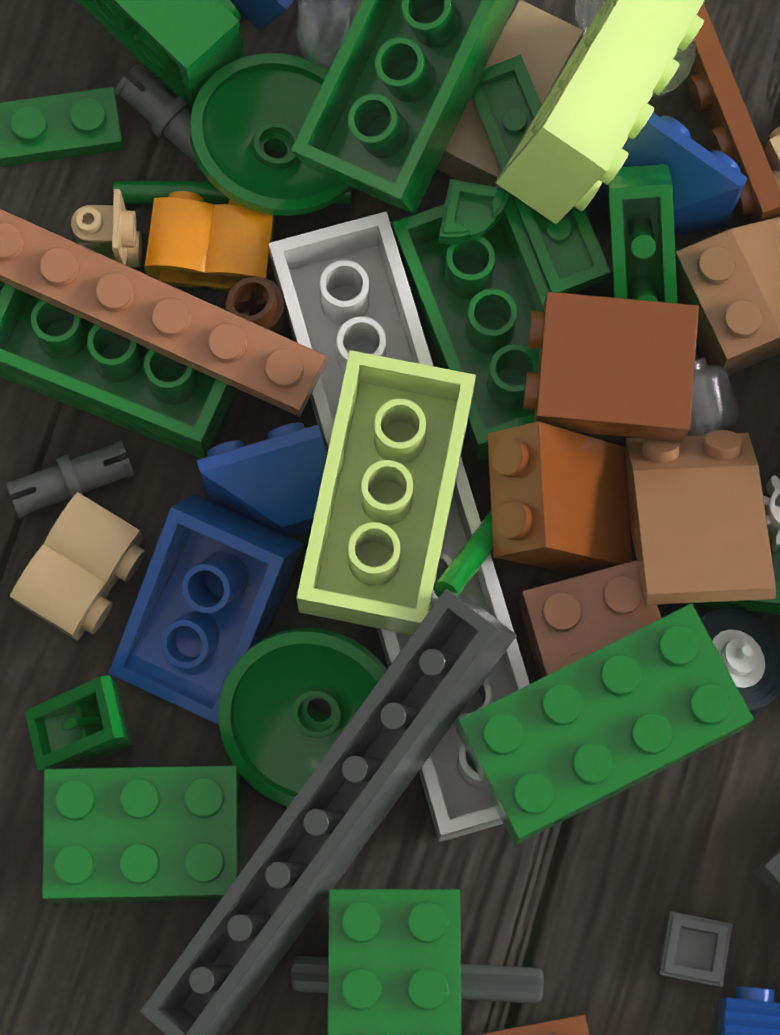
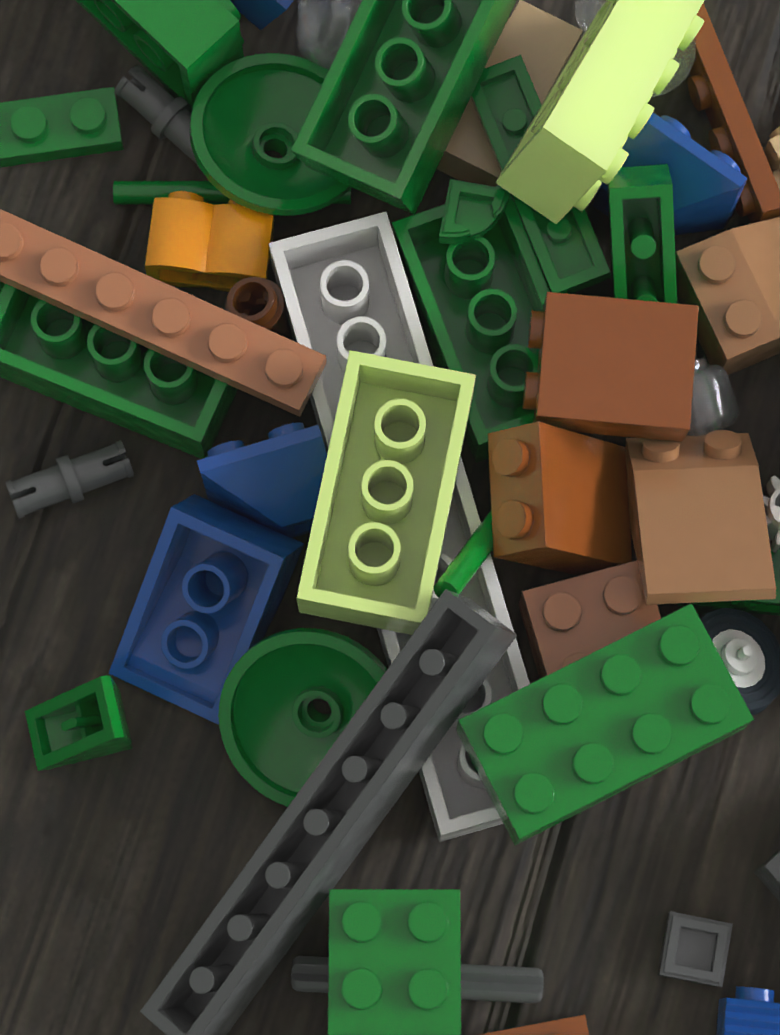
tan brick [10,492,146,641] -> none
green brick [43,766,241,903] -> none
tan hinge [71,189,142,268] -> none

